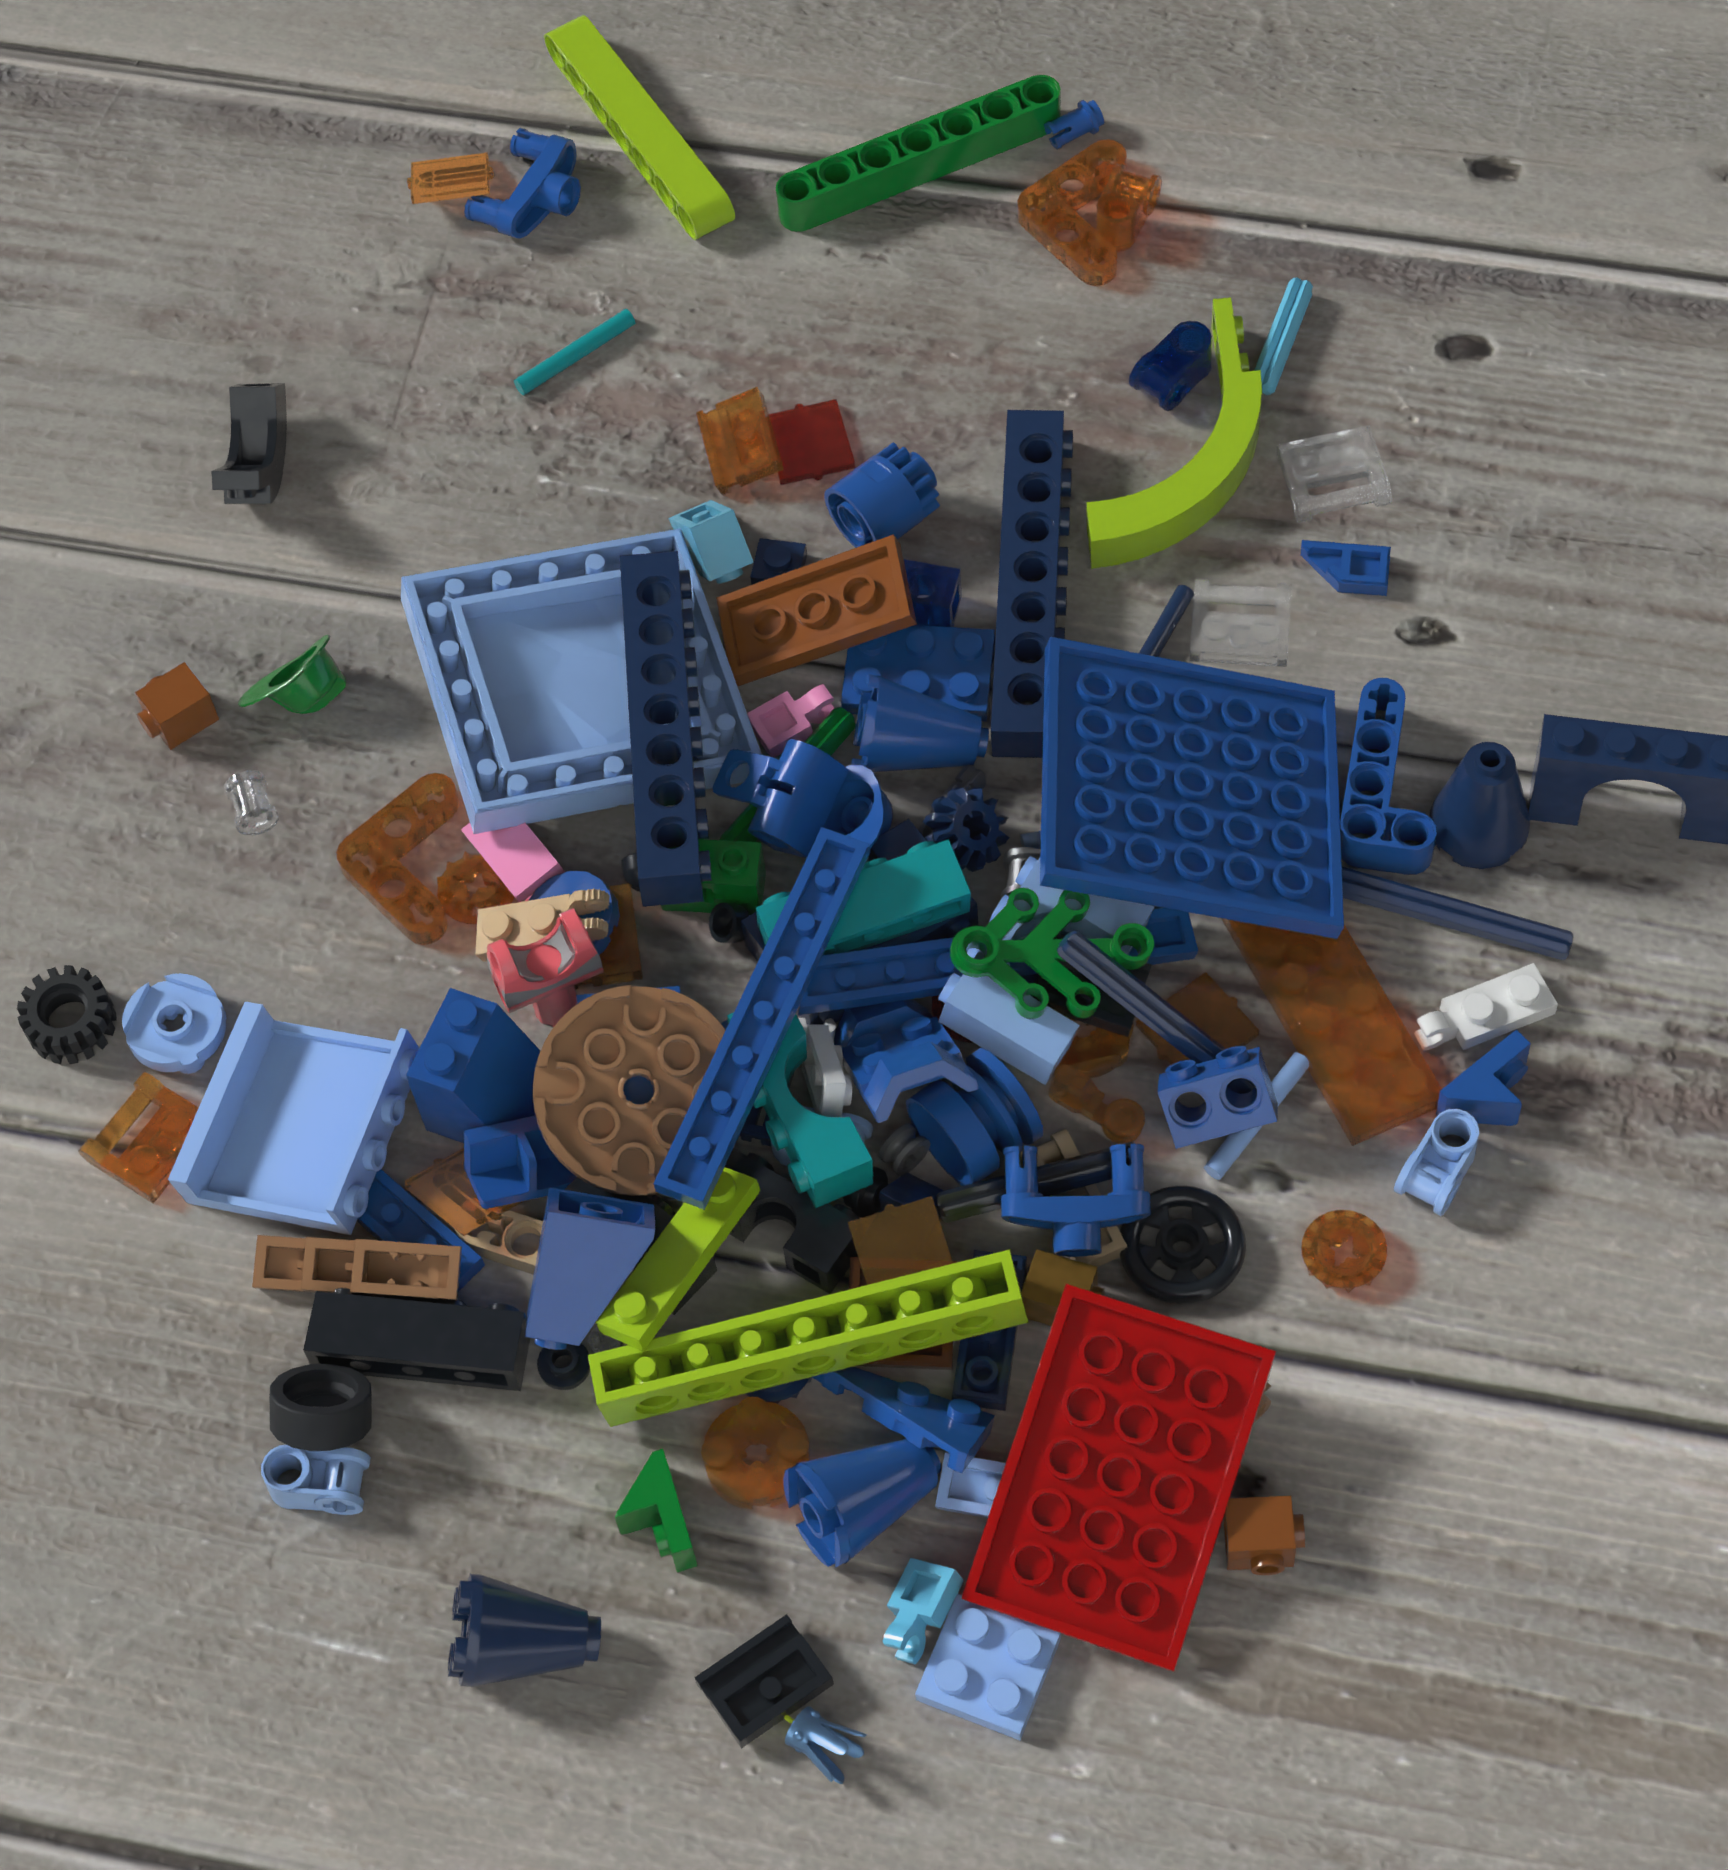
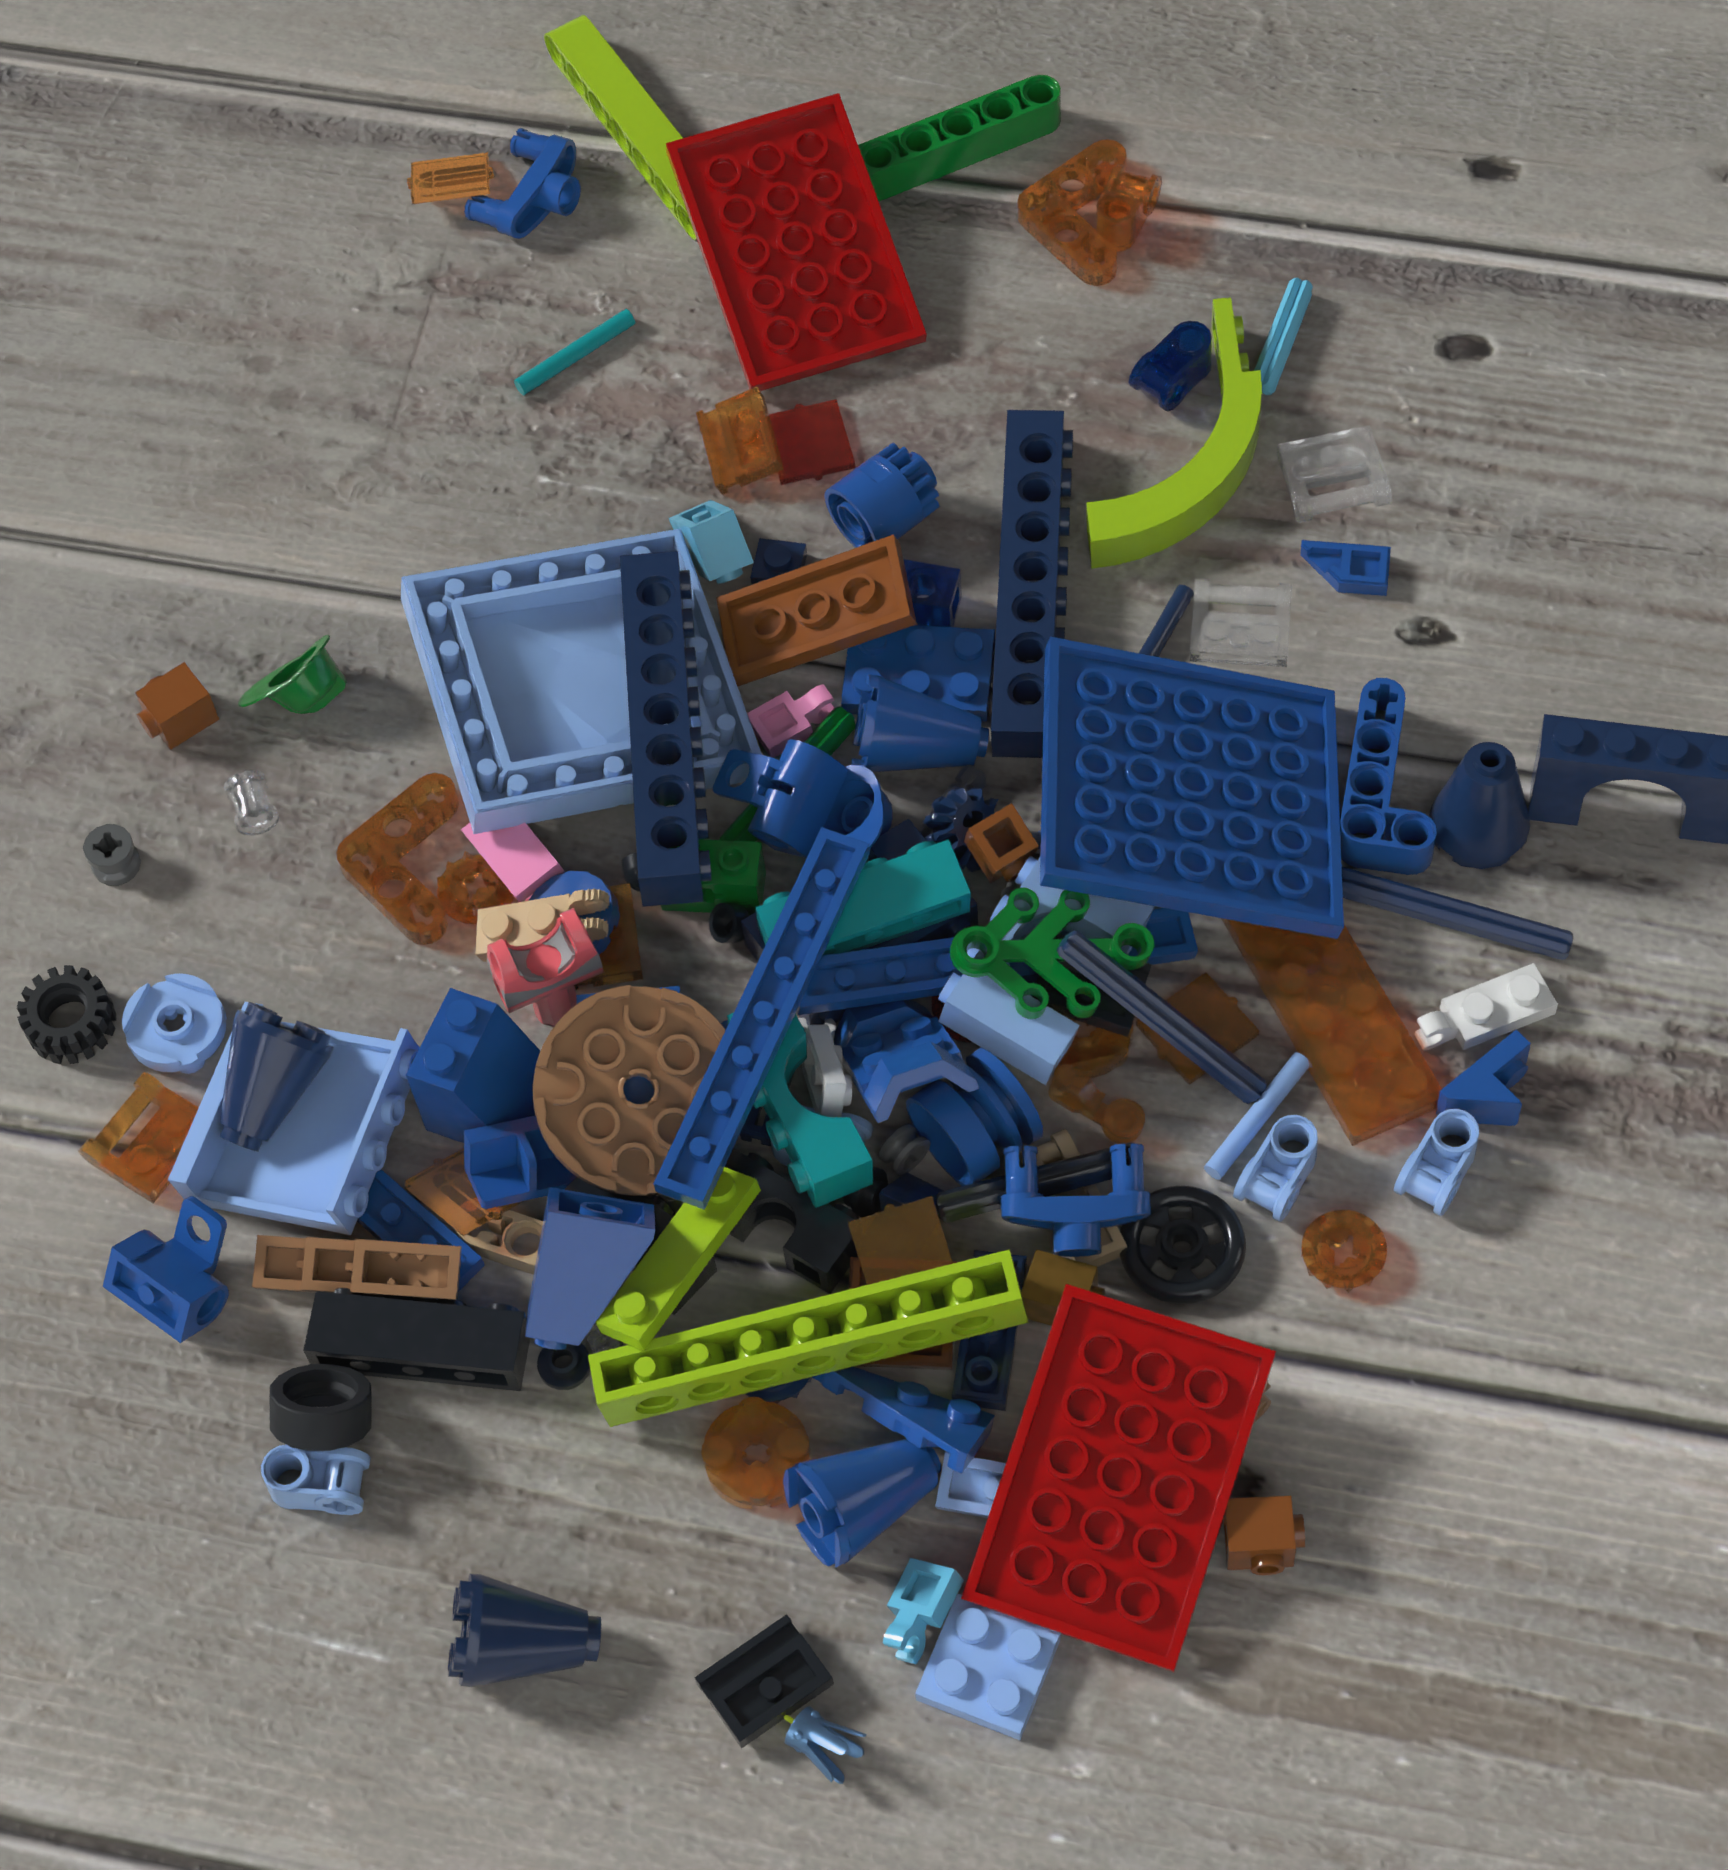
black arch [211,383,287,504] -> none
green slope [615,1449,698,1573] -> none
blue pin [1044,100,1105,150] -> none
blue brick [1157,1046,1278,1149] -> none
none -> dark grey wheel [83,824,141,886]
none -> blue piece [103,1196,229,1343]
none -> dark blue cone [220,1002,334,1152]
none -> red plate [666,93,927,394]
none -> dark orange brick [964,803,1039,883]
none -> light blue piece [1233,1115,1318,1222]

